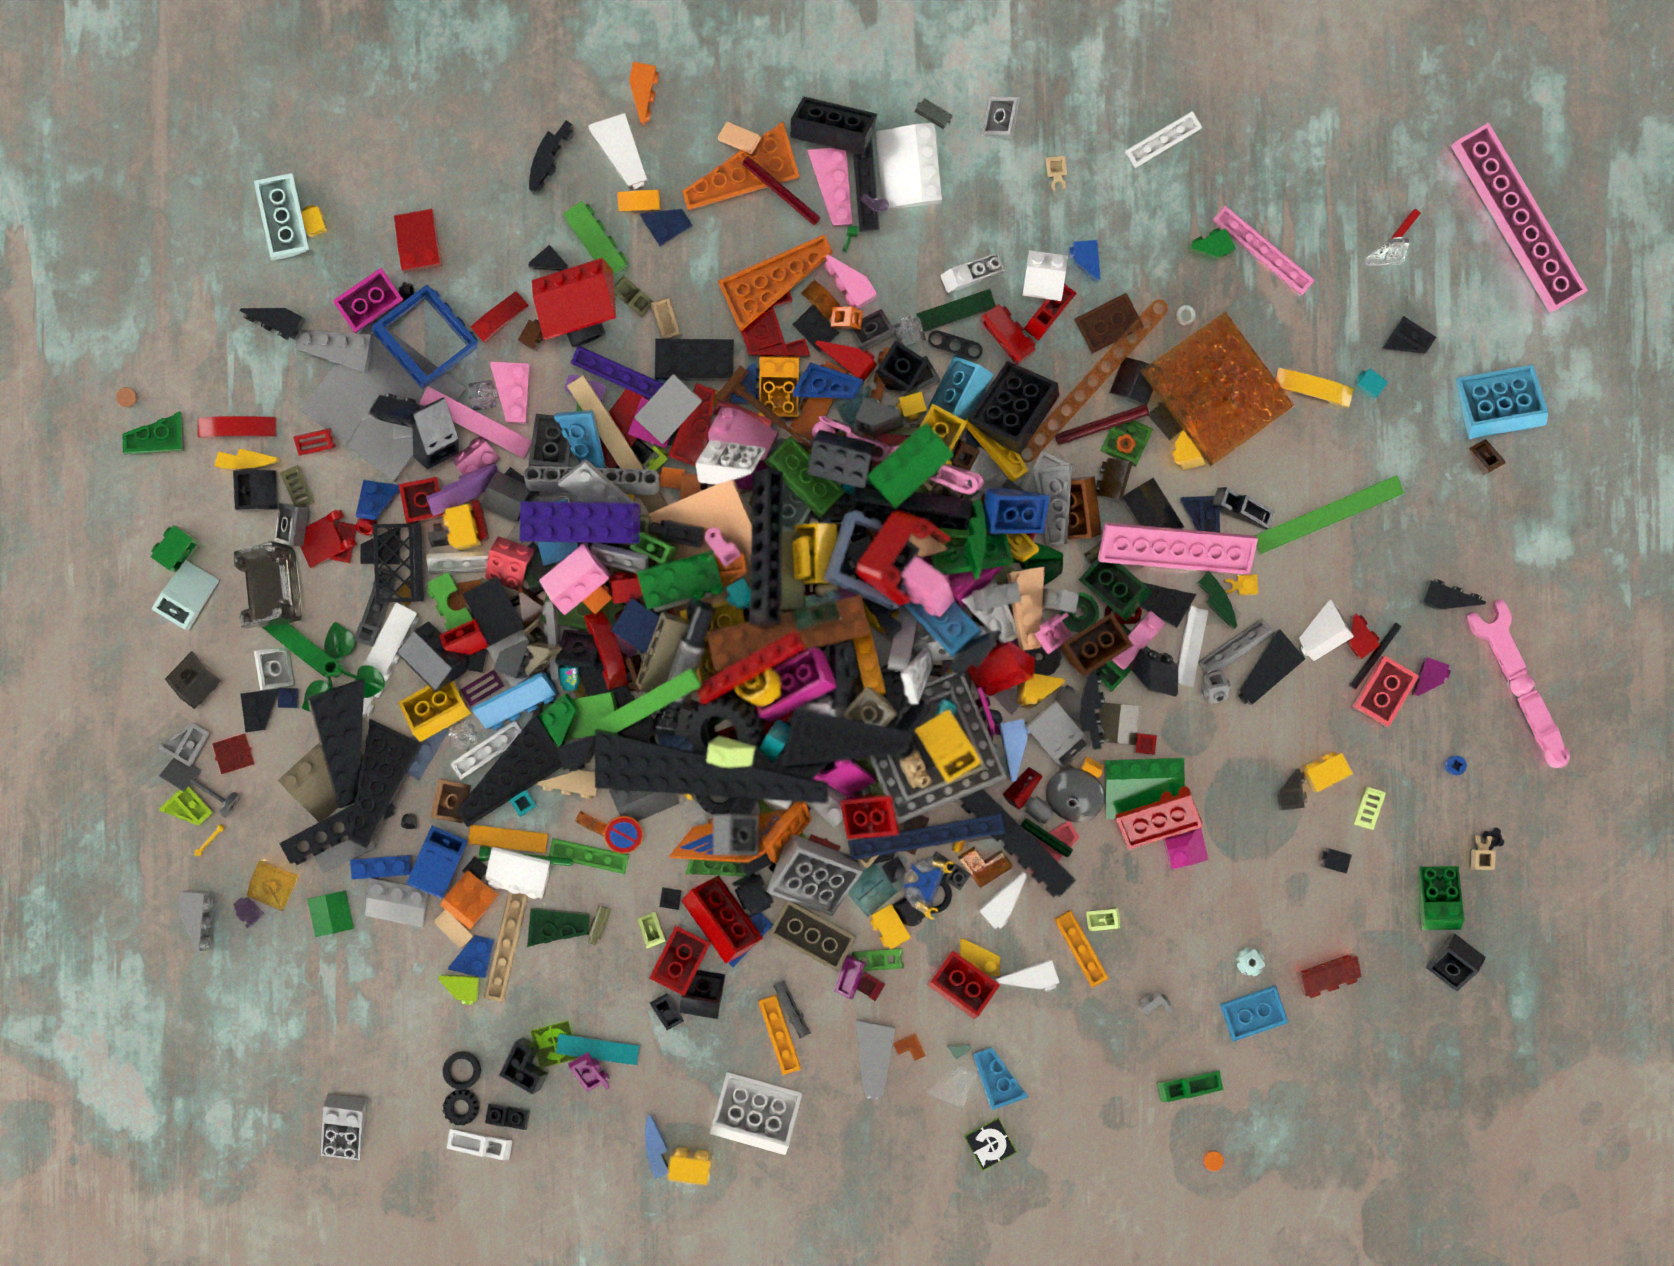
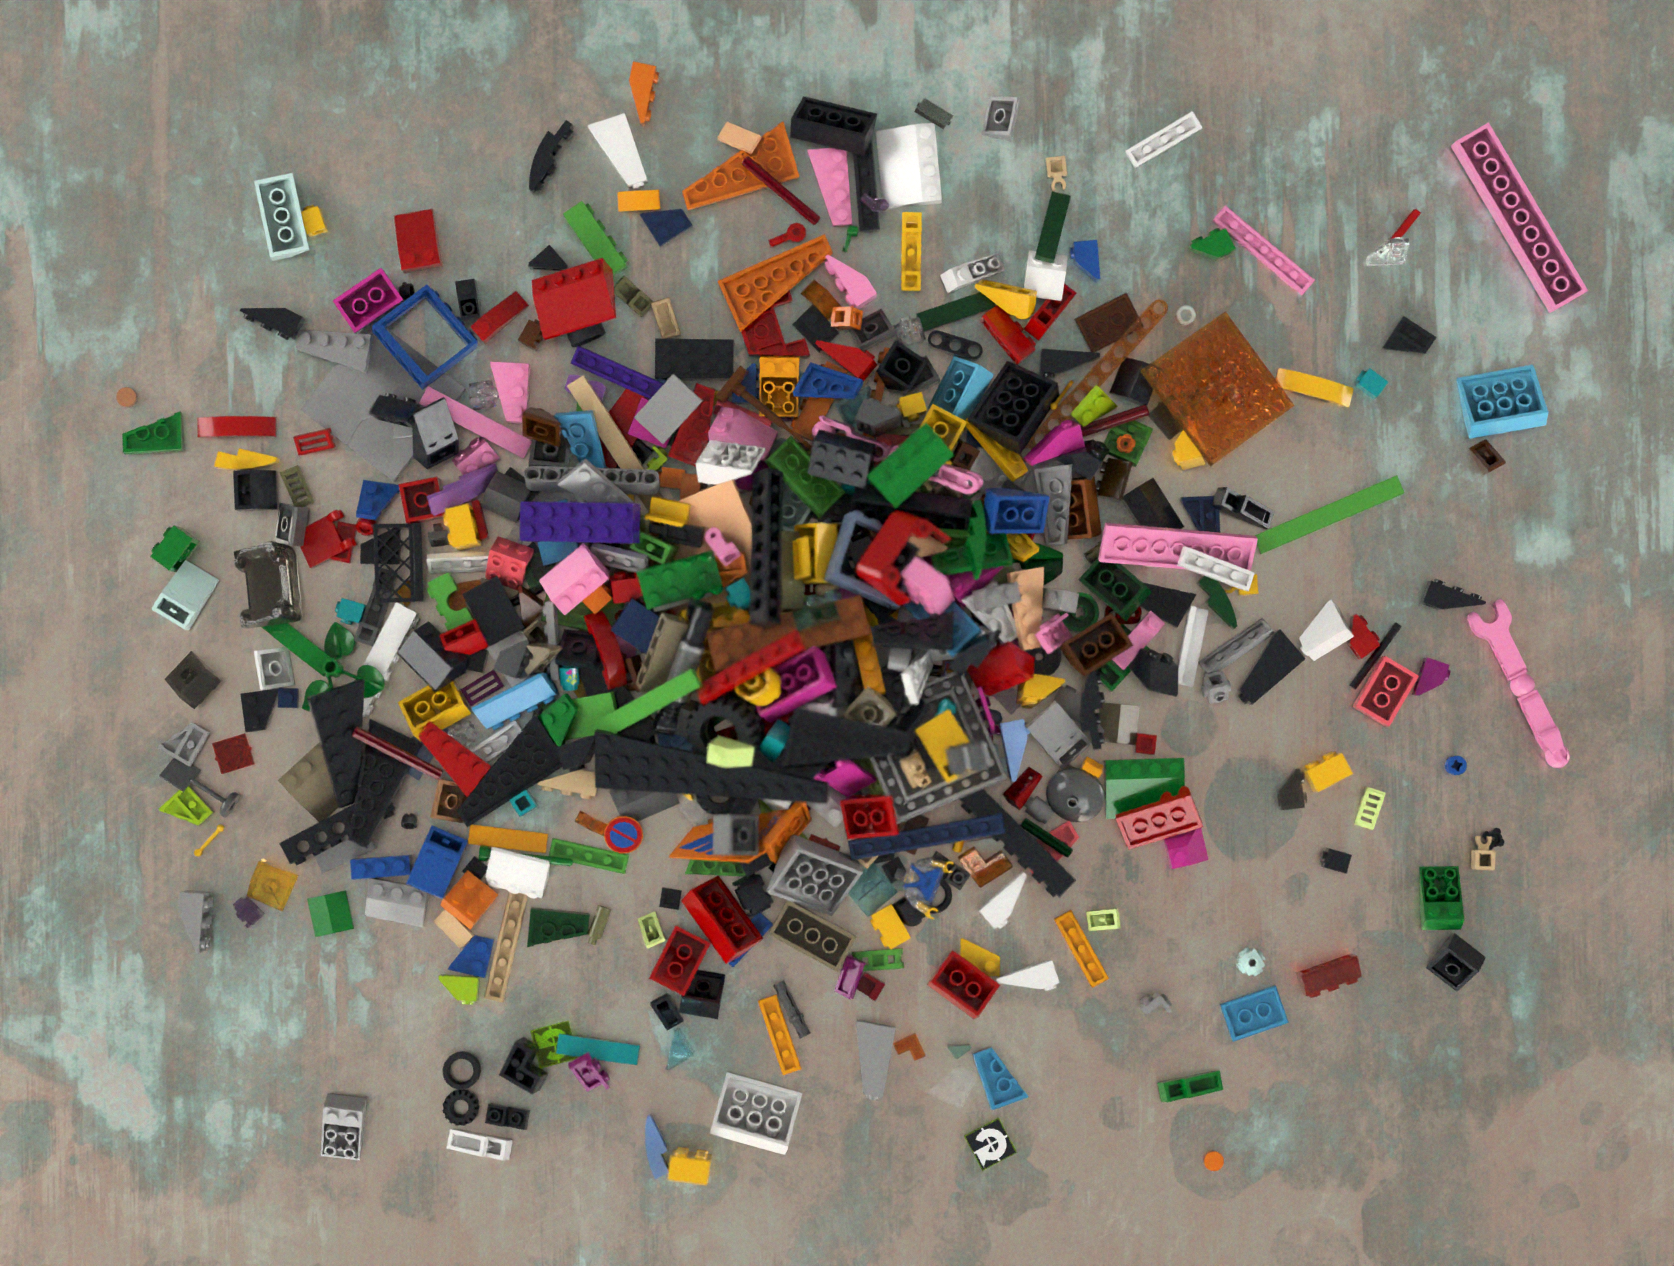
none -> teal brick [335,598,367,625]
none -> dark red axle [352,727,443,780]
none -> red wing [418,720,491,798]
none -> black slope [455,279,481,321]
none -> reddish brown slope [522,407,561,447]
none -> yellow panel [644,496,691,527]
none -> clear light blue slope [666,1027,695,1070]
none -> light orange slope [710,610,750,628]
none -> red plate [768,223,806,247]
none -> black wing [873,611,954,650]
none -> yellow slope [901,212,922,291]
none -> dark grey brick [945,739,990,775]
none -> yellow slope [975,279,1037,319]
none -> dark pink slope [1024,420,1085,466]
none -> dark green tile [1035,191,1071,264]
none -> black slope [1039,349,1100,378]
none -> yellow hinge [1050,380,1074,410]
none -> black slope [1057,439,1109,480]
none -> lime wing [1070,385,1117,427]
none -> white plate [1177,547,1254,591]

